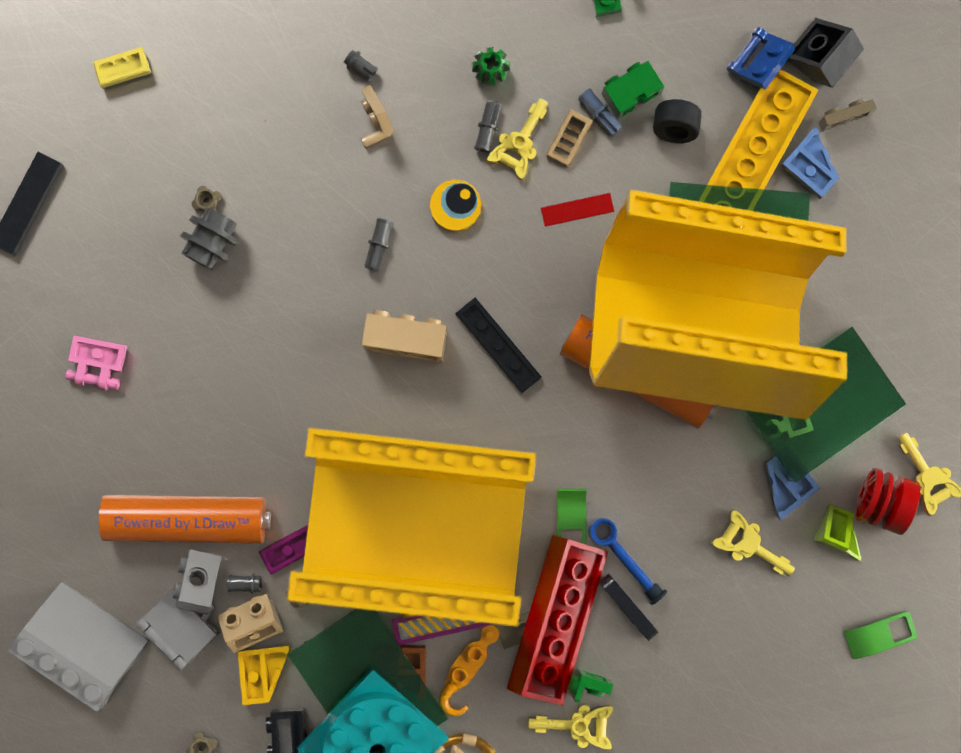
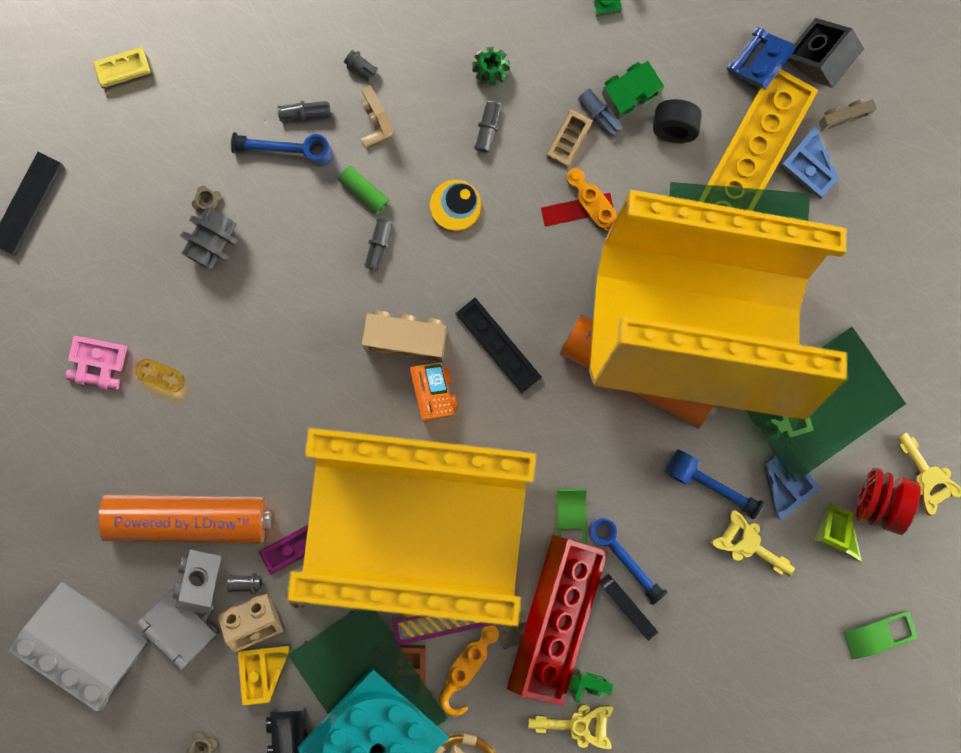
light yellow piece [487,98,548,180] -> none
none -> clear yellow beam [135,359,185,393]
none -> blue piece [231,132,332,166]
none -> dark grey axle [278,100,330,122]
none -> bright green piece [338,165,389,214]
none -> orange slope [410,363,458,423]
none -> light orange piece [566,168,617,232]
none -> blue piece [665,449,764,520]

